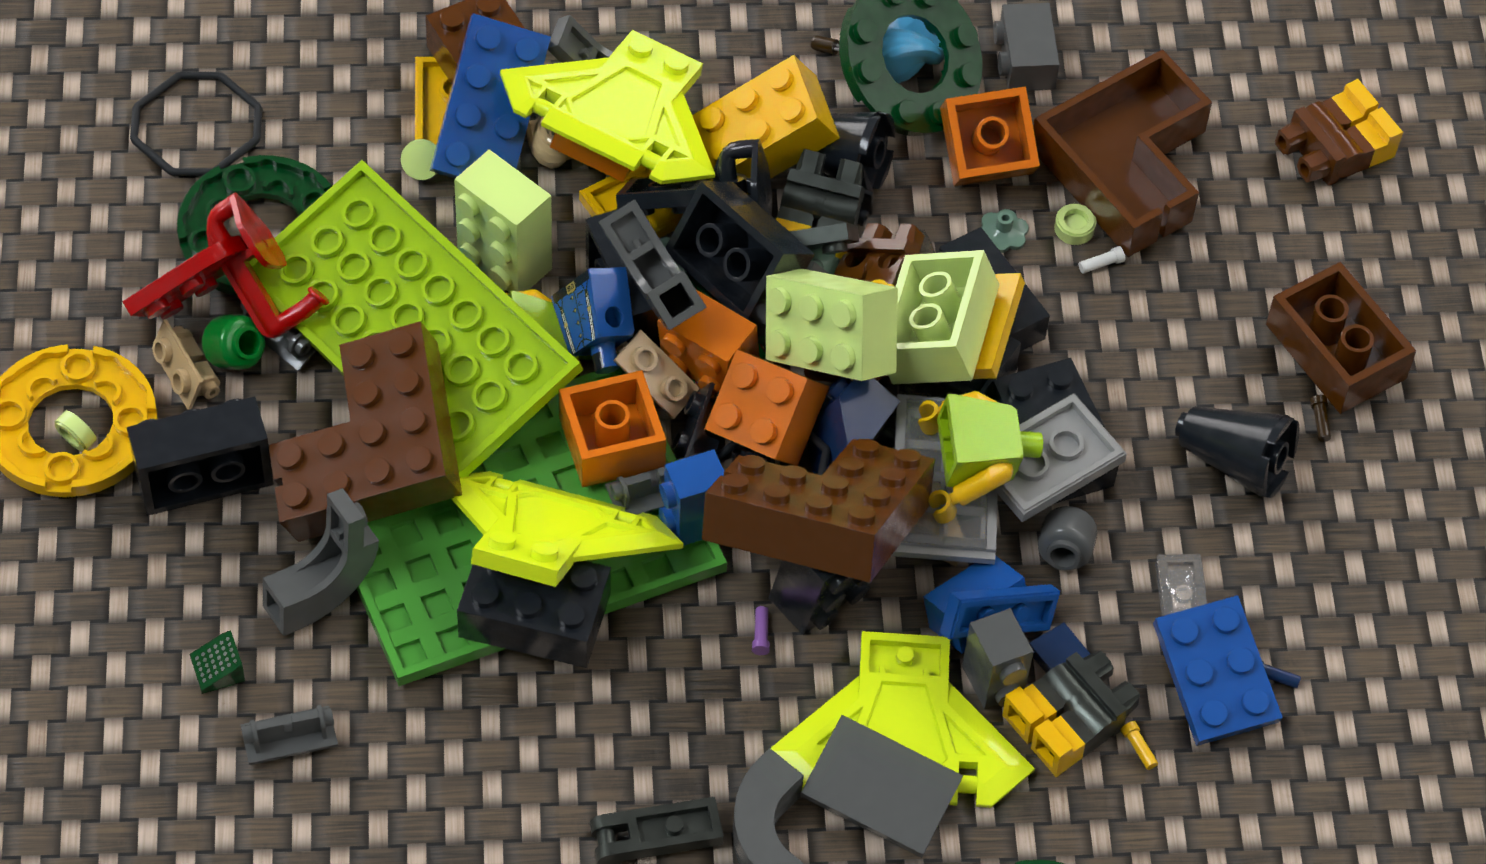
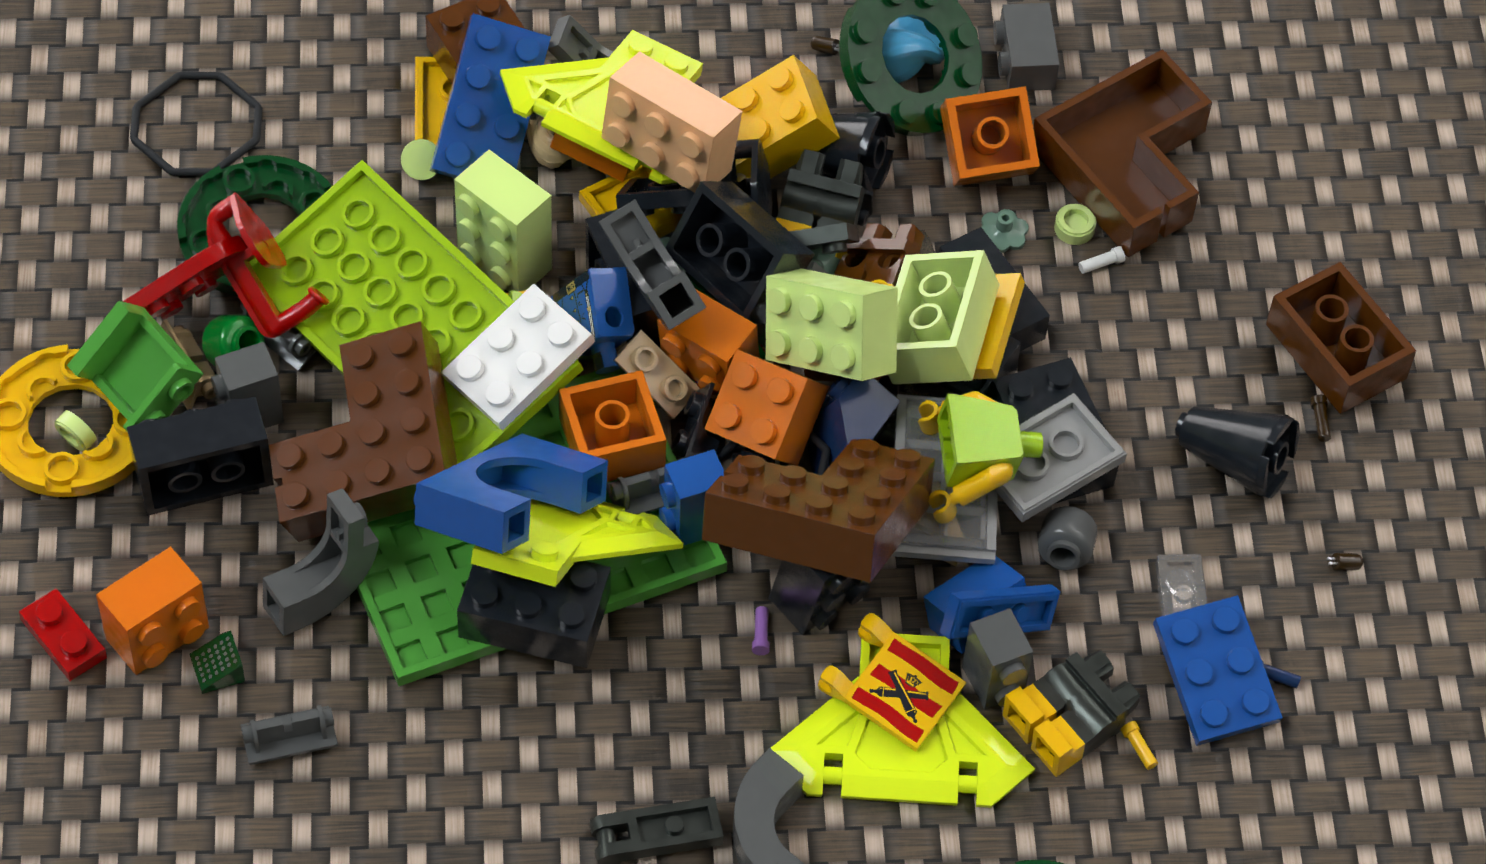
dark grey tile [800,715,963,858] -> none
dark blue tile [1029,622,1090,673] -> none
reddish brown hips [1275,79,1403,186] -> none
none -> red plate [19,588,107,681]
none -> bright green panel [67,301,204,431]
none -> orange brick [96,546,209,675]
none -> dark grey brick [211,342,284,428]
none -> blue arch [414,433,608,554]
none -> white plate [441,284,595,431]
none -> light nougat brick [601,51,742,193]
none -> flag [818,613,967,752]
none -> dark brown piece [1327,553,1363,570]

